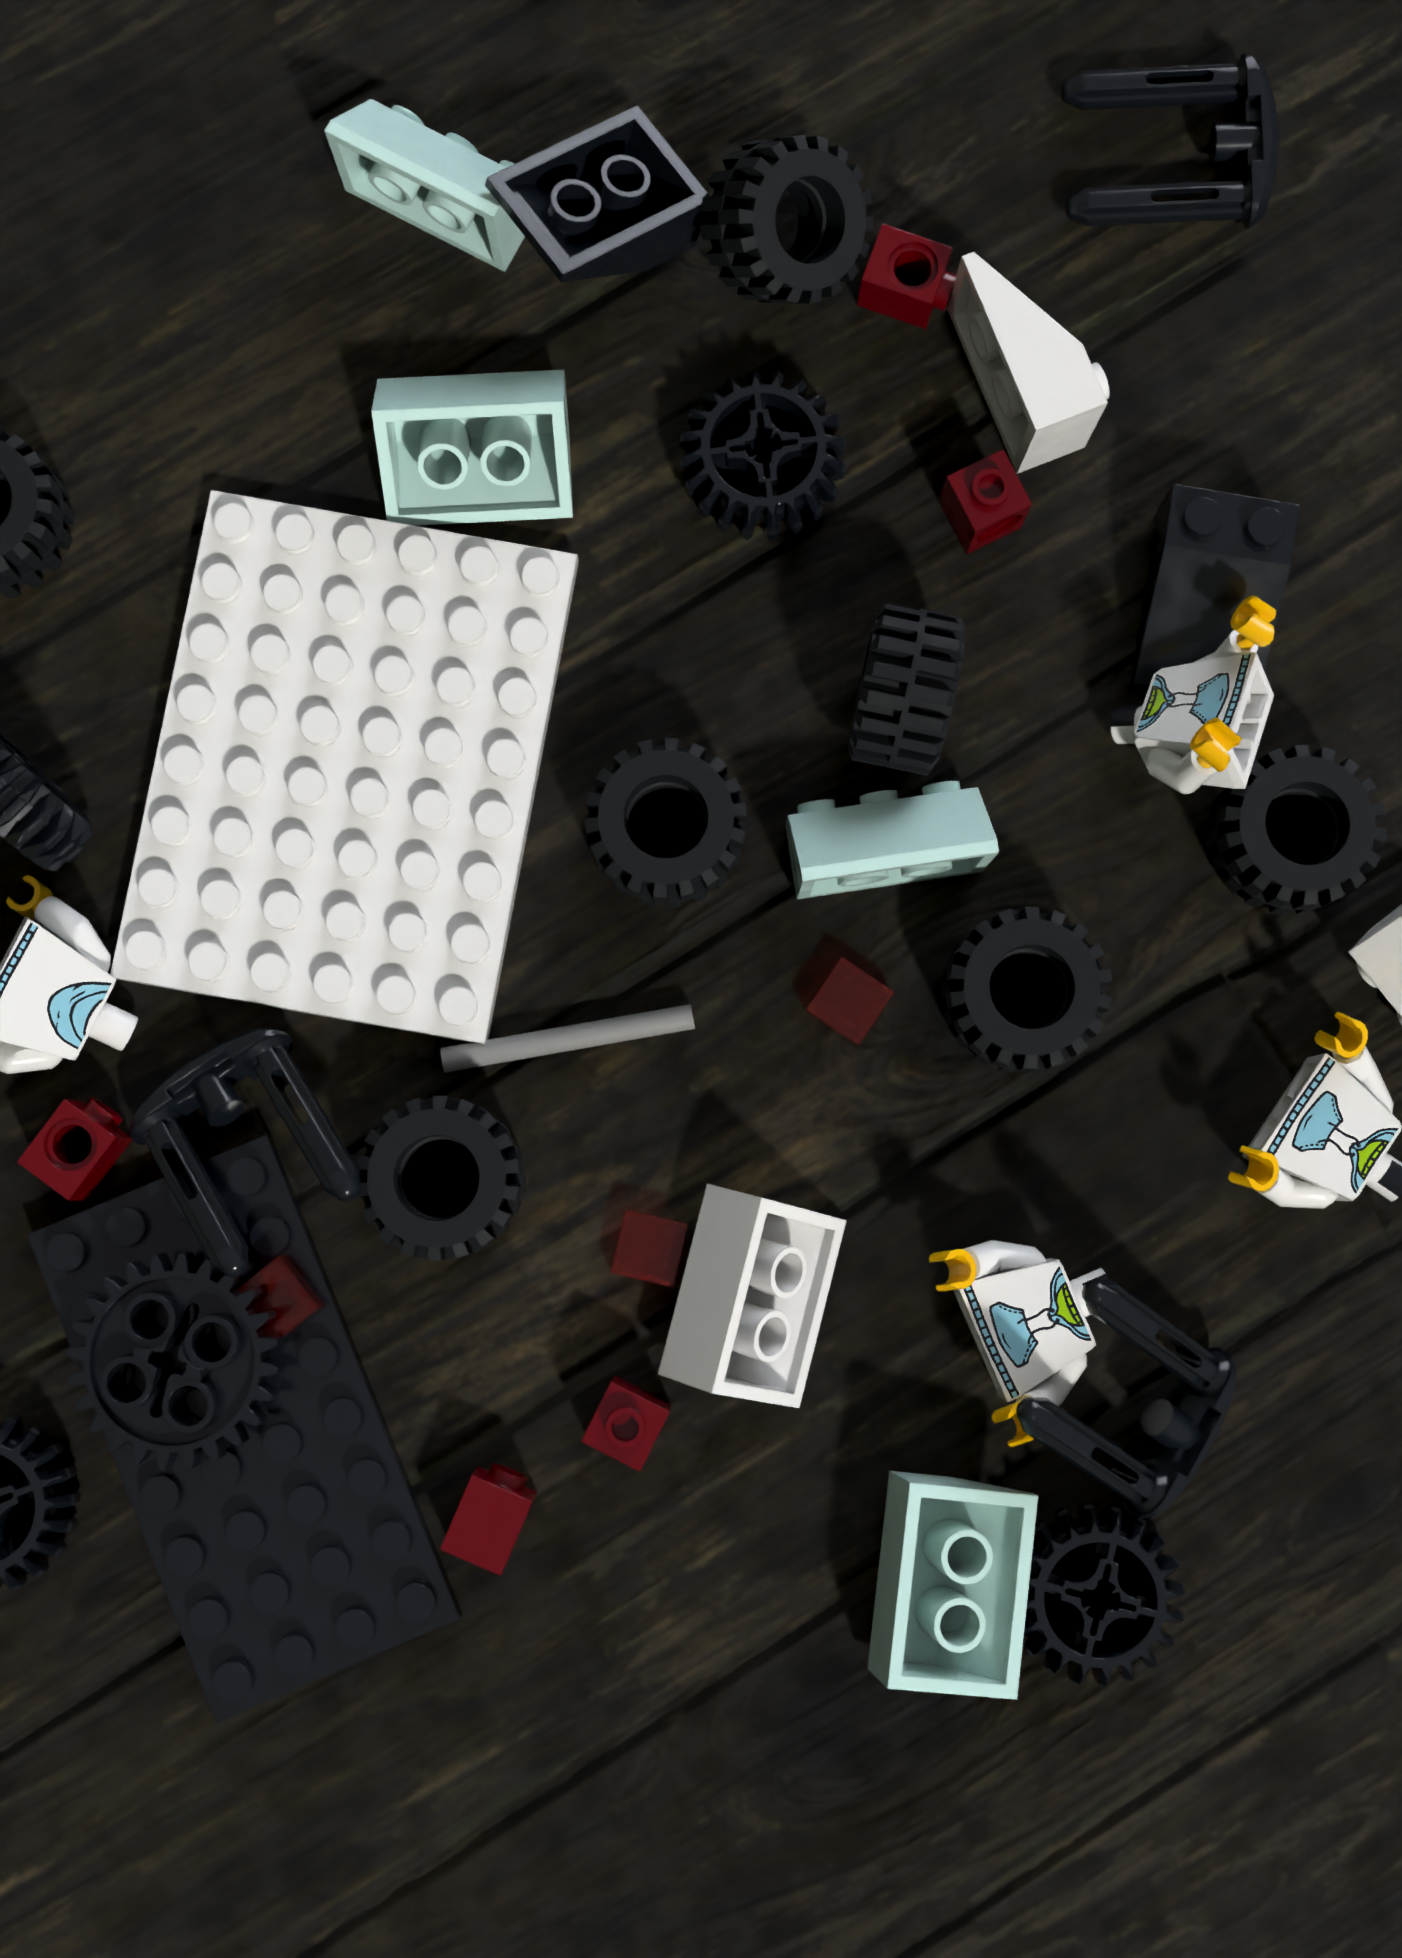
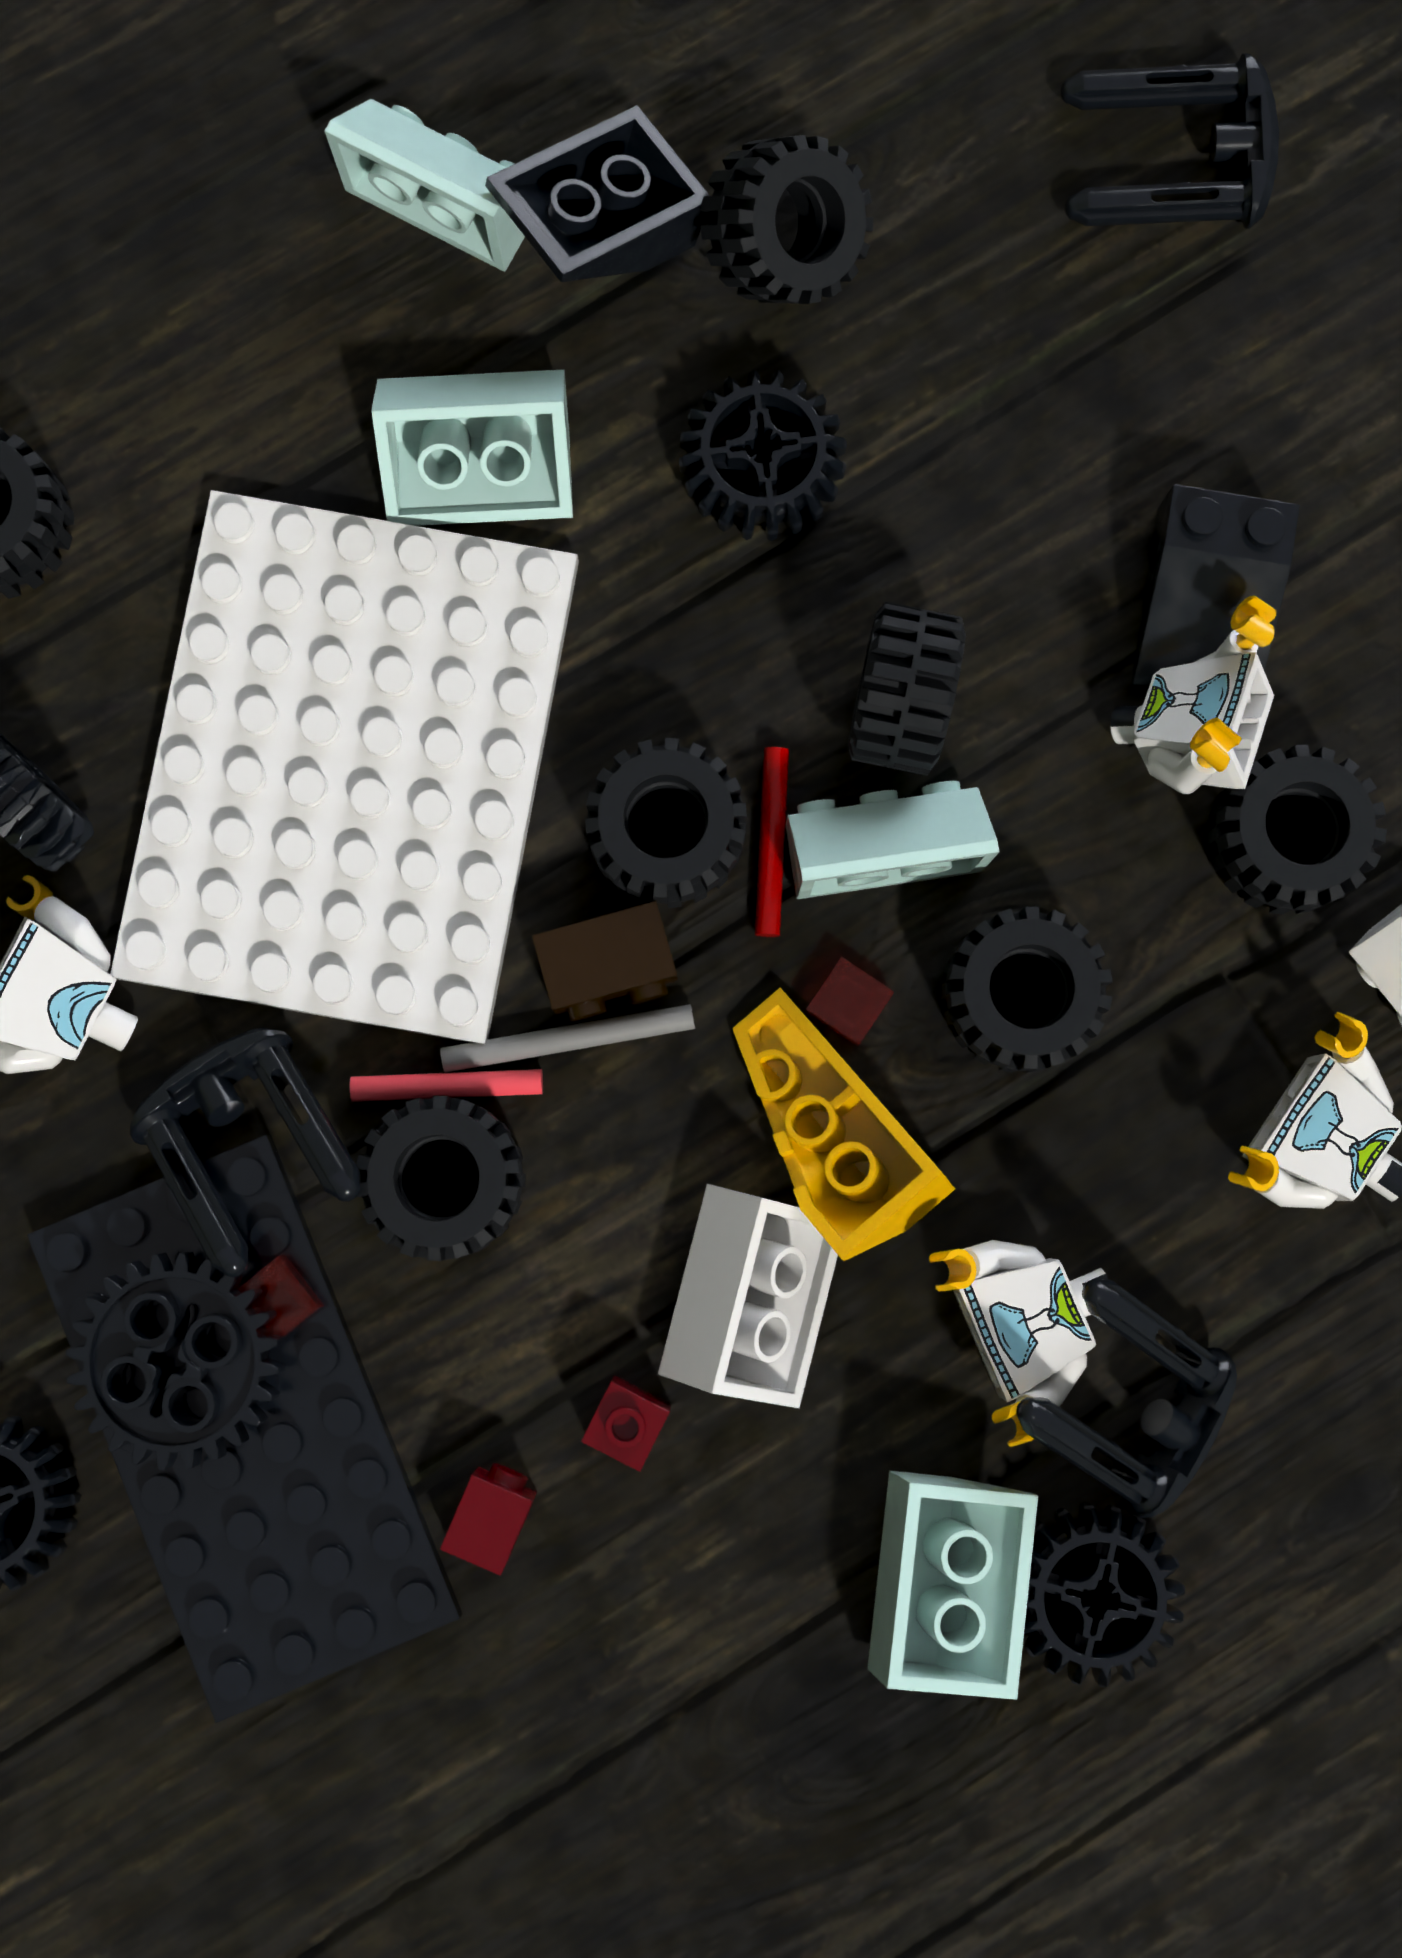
dark red brick [17,1097,133,1201] -> none
clear red tile [611,1209,688,1287] -> none
dark red brick [857,223,957,329] -> none
dark red brick [938,449,1032,554] -> none
white slope [947,252,1110,474] -> none
none -> coral bar [350,1069,543,1102]
none -> dark brown brick [532,901,678,1021]
none -> yellow wedge [732,987,955,1261]
none -> red bar [755,747,789,937]

